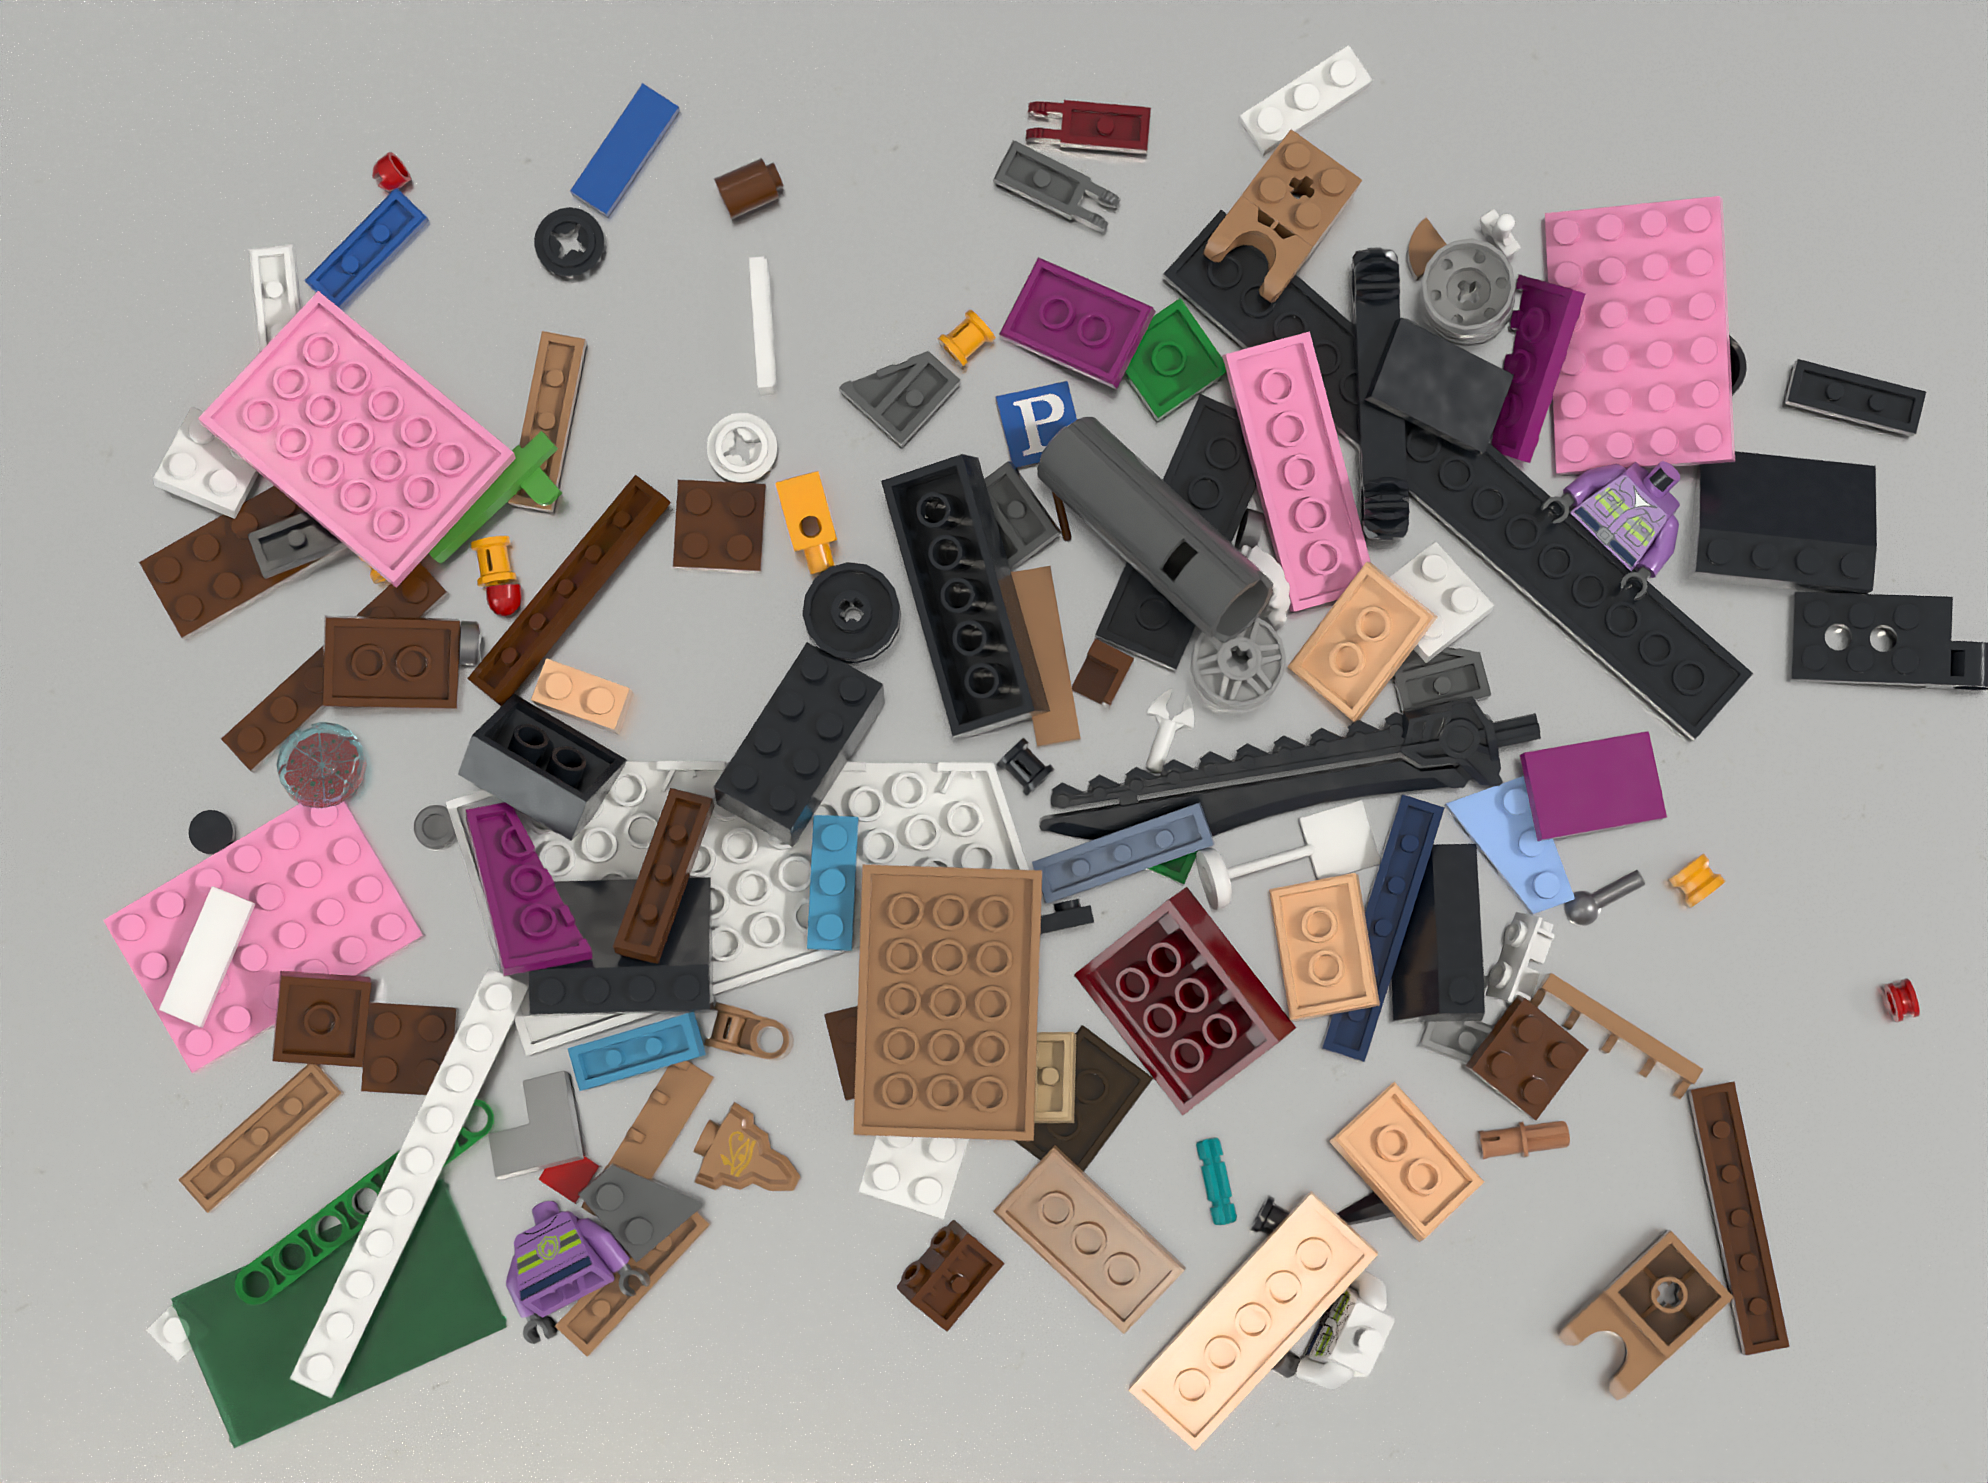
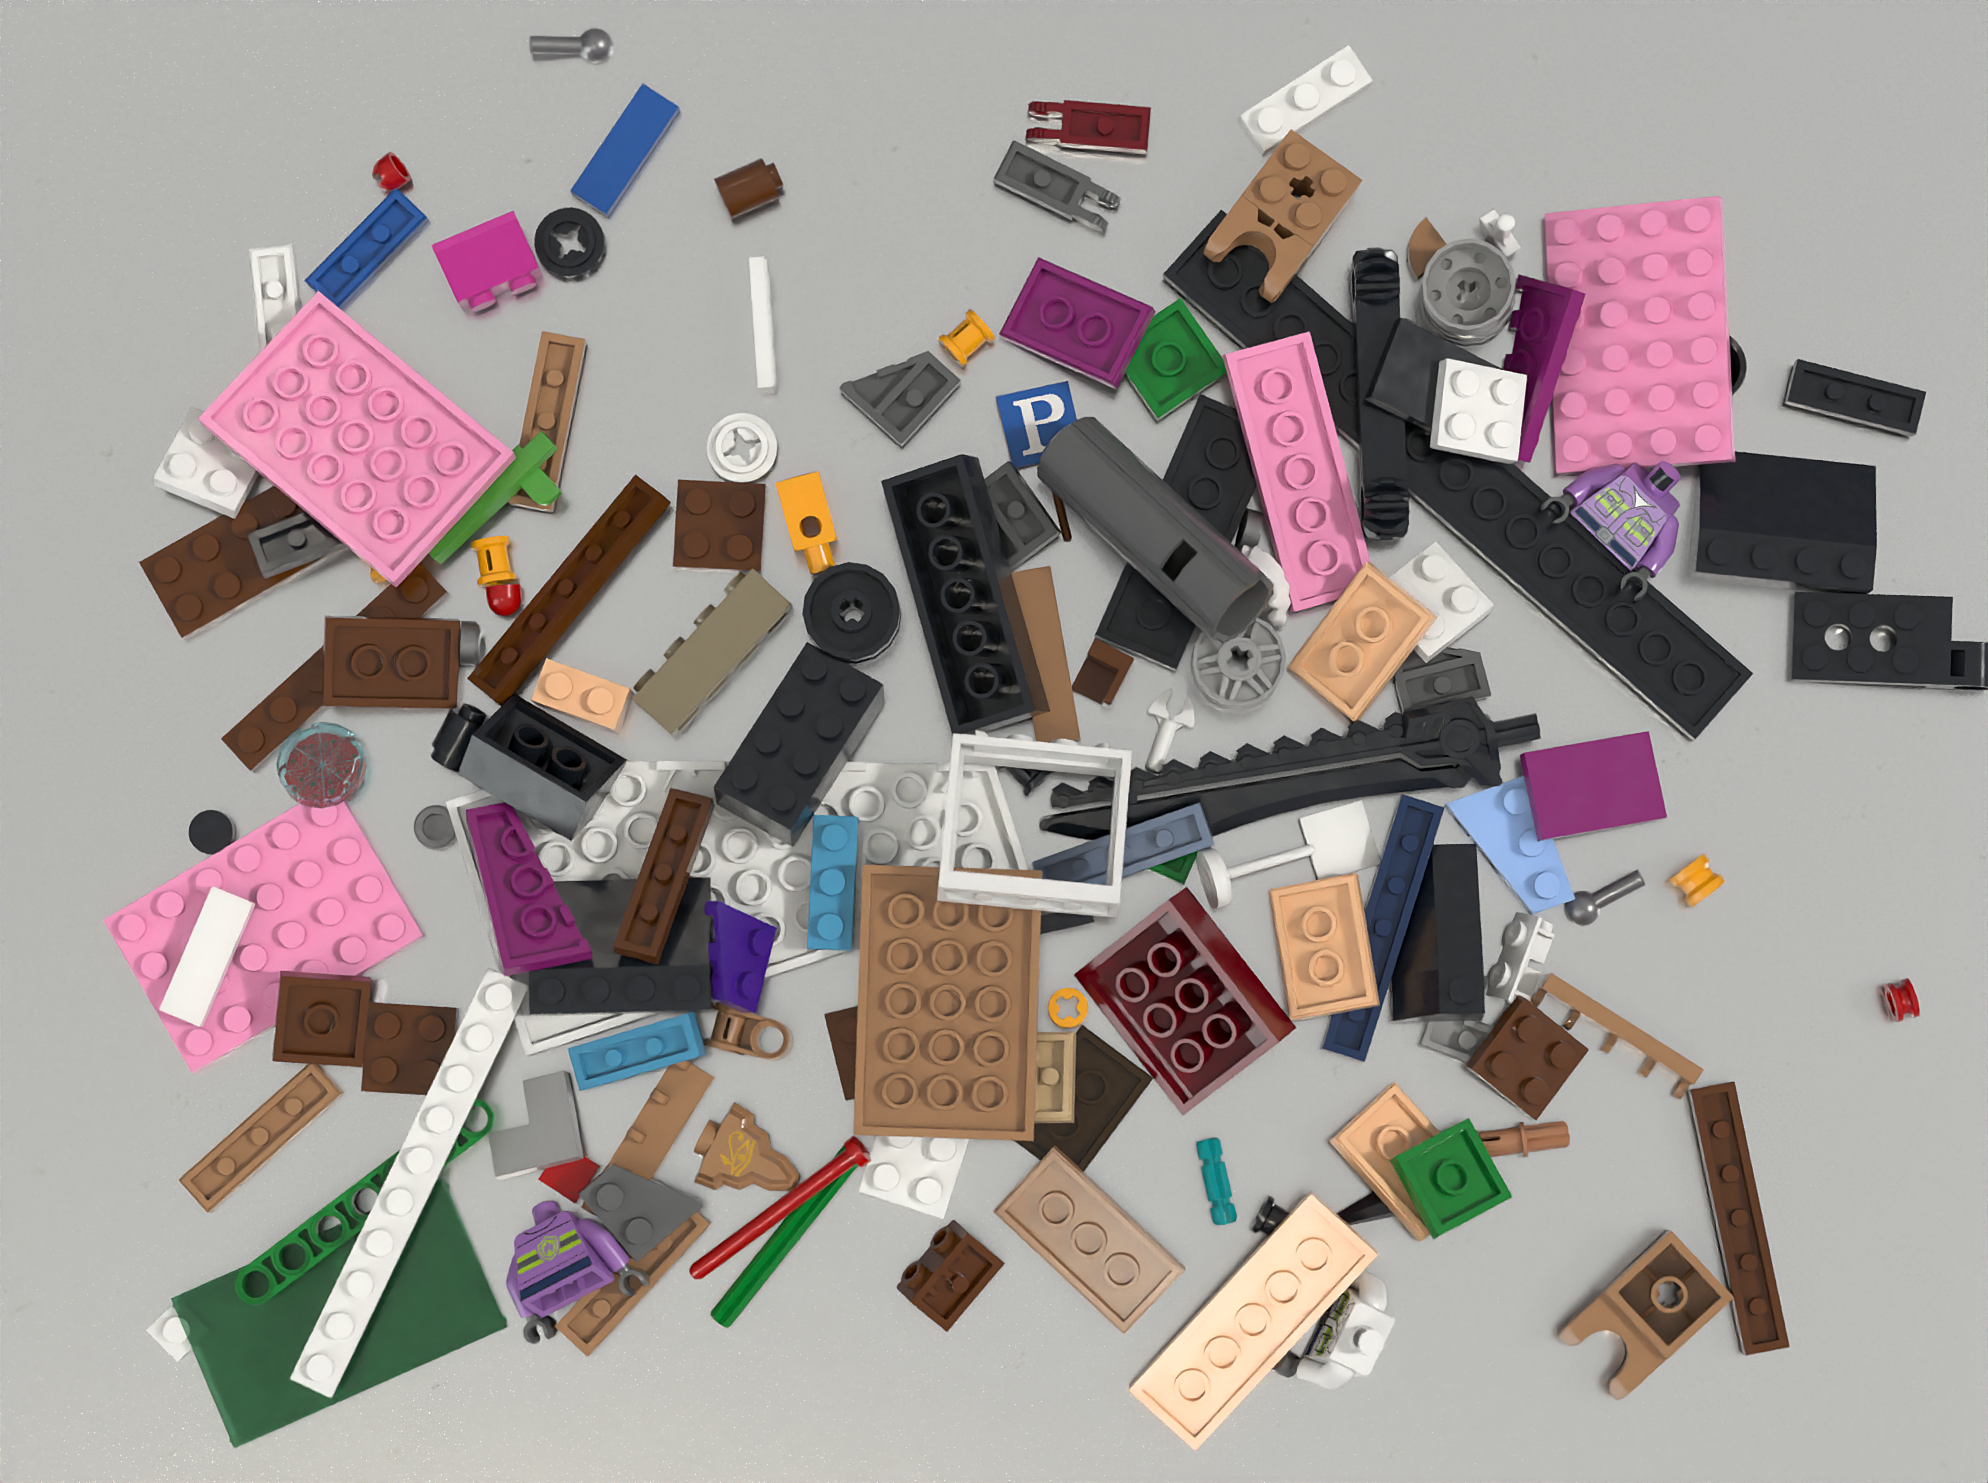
none -> black brick [430,703,487,772]
none -> dark pink slope [431,211,543,311]
none -> flat silver bar [529,28,613,63]
none -> dark tan brick [632,568,794,738]
none -> red bar [689,1136,872,1280]
none -> dark purple wing [704,901,777,1013]
none -> green axle [710,1145,858,1328]
none -> white window [937,730,1132,918]
none -> light orange bush [1048,987,1088,1028]
none -> green plate [1390,1118,1512,1240]
none -> white plate [1430,358,1527,464]

